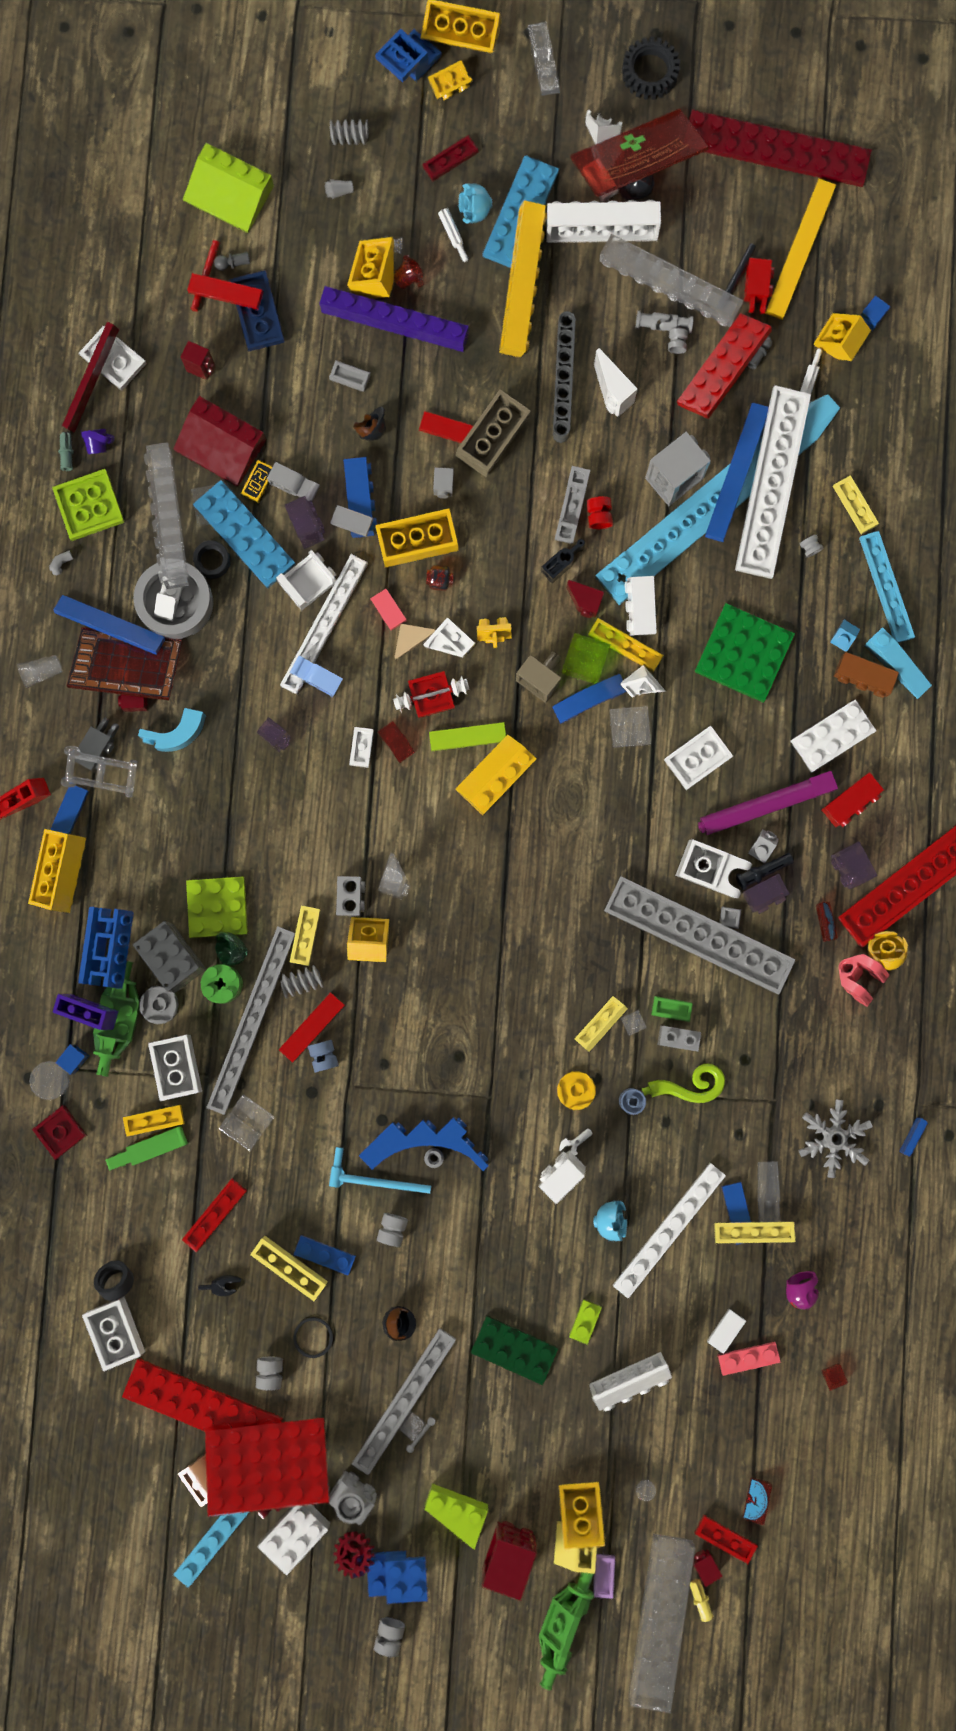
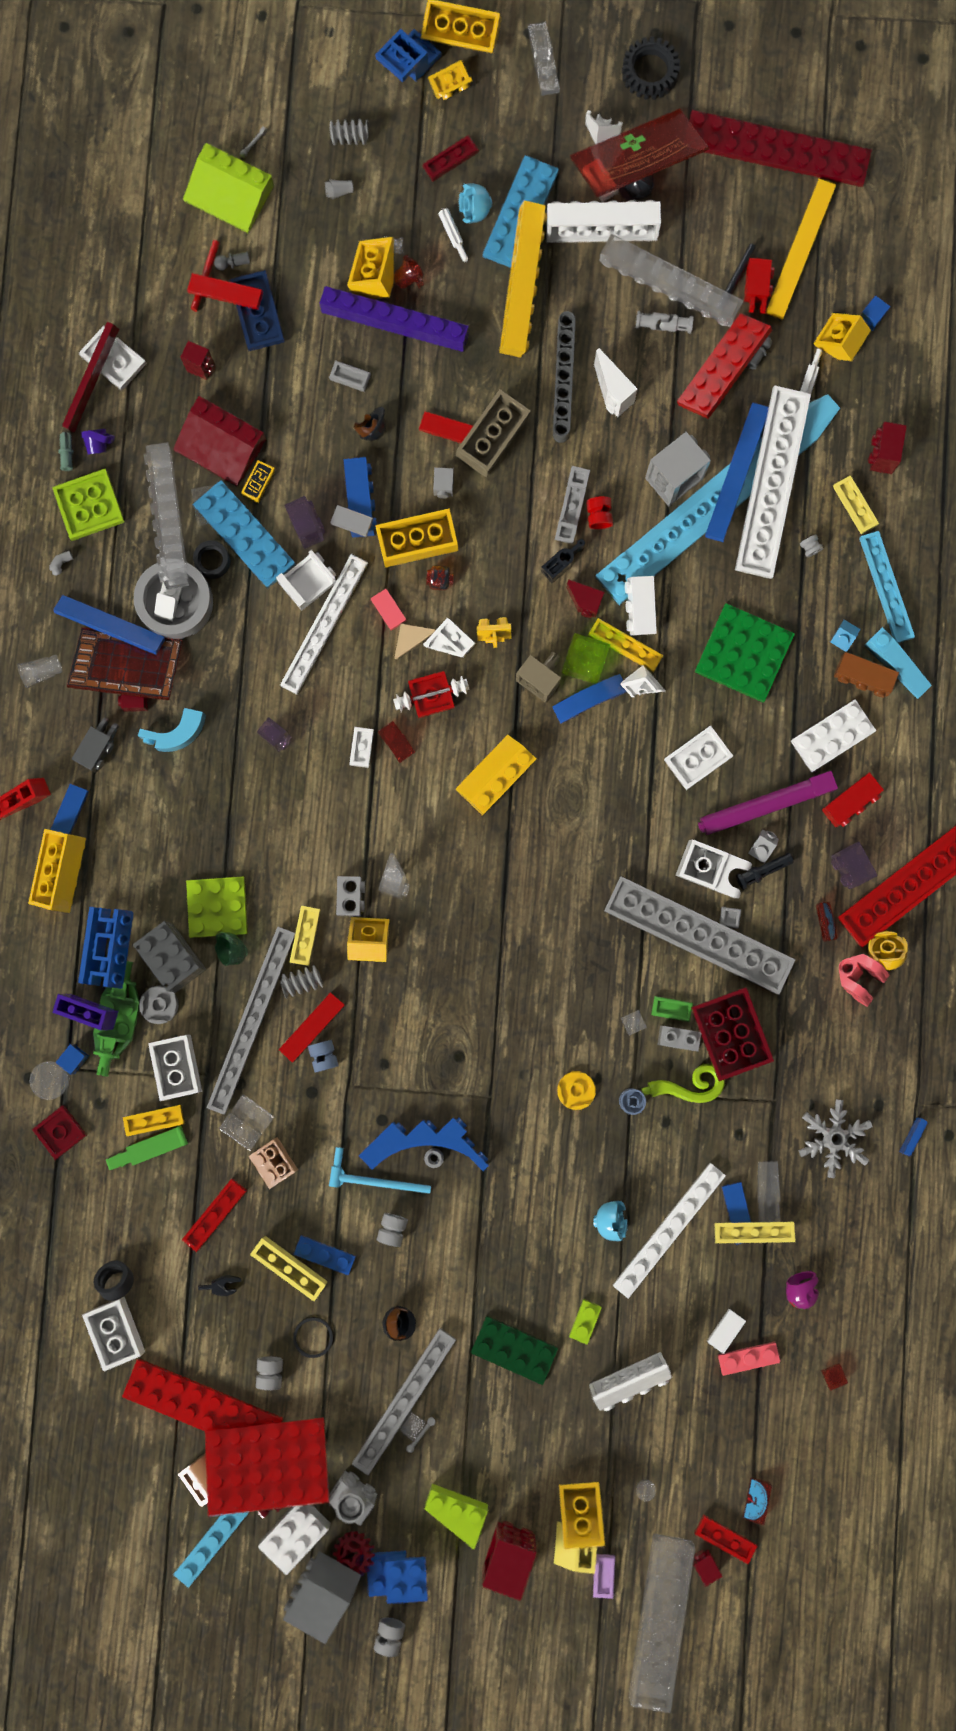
clear piece [61,746,137,798] -> none
bright green brick [201,964,243,1004] -> none
light grey piece [267,462,320,503] -> none
light blue piece [290,656,343,697] -> none
lime tile [429,722,506,752] -> none
white brick [539,1150,586,1204] -> none
bright green plate [539,1572,594,1690] -> none
white bar [559,1129,592,1156] -> none
light yellow plate [575,996,628,1052] -> none
clear plate [609,706,651,748] -> none
light grey wheel [668,328,688,354] -> none
light yellow axle [690,1579,713,1622] -> none
clear purple brick [742,874,789,914] -> none
none -> light grey hinge [240,126,267,158]
none -> medium nougat brick [249,1137,298,1189]
none -> dark grey container [283,1551,361,1644]
none -> dark red slope [691,988,774,1081]
none -> dark red brick [868,422,907,474]

